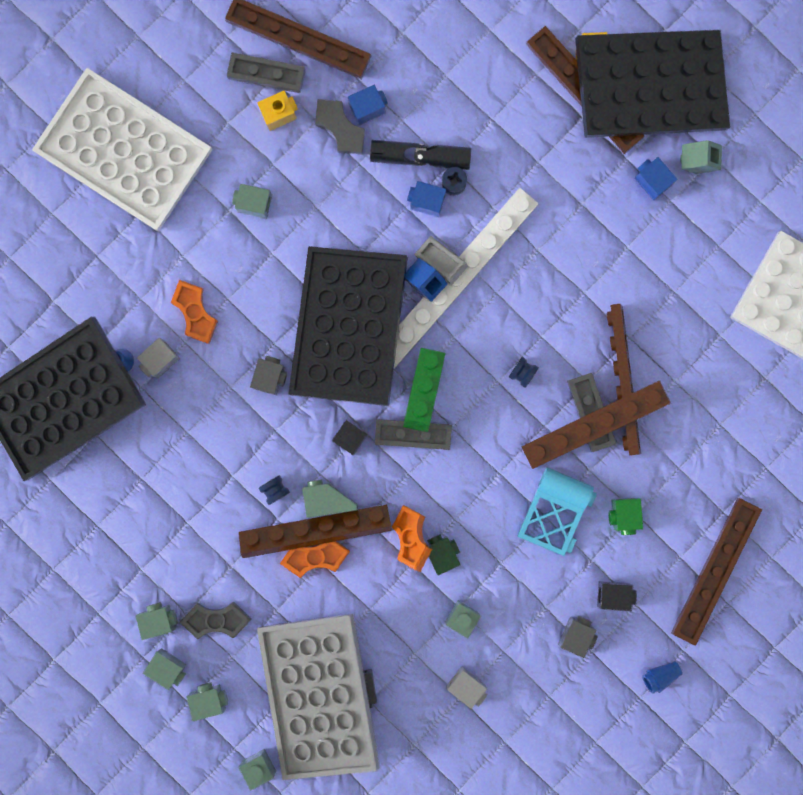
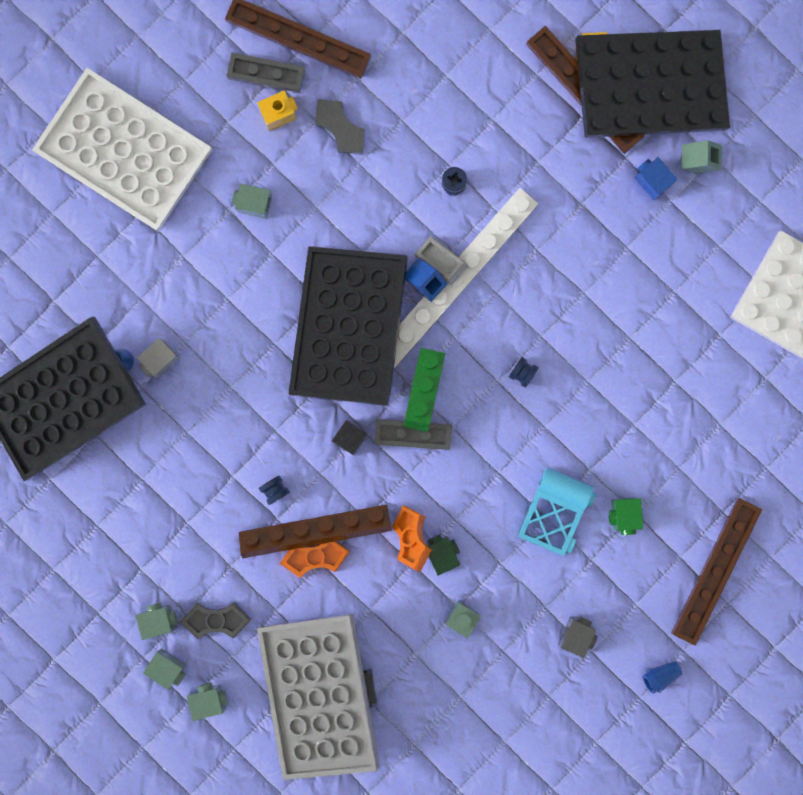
orange tile [171,280,218,344] -> none
sand green brick [239,749,276,791] -> none
dark grey brick [250,356,287,396] -> none
sand green slope [302,480,358,518] -> none
blue brick [347,84,388,125] -> none
black piece [370,140,471,170] -> none
blue brick [407,181,446,218] -> none
light grey brick [446,666,487,709] -> none
reddish brown plate [521,380,671,469] -> none
dark grey plate [567,373,616,452] -> none
black brick [597,581,637,611] -> none
reddish brown plate [607,303,641,456] -> none

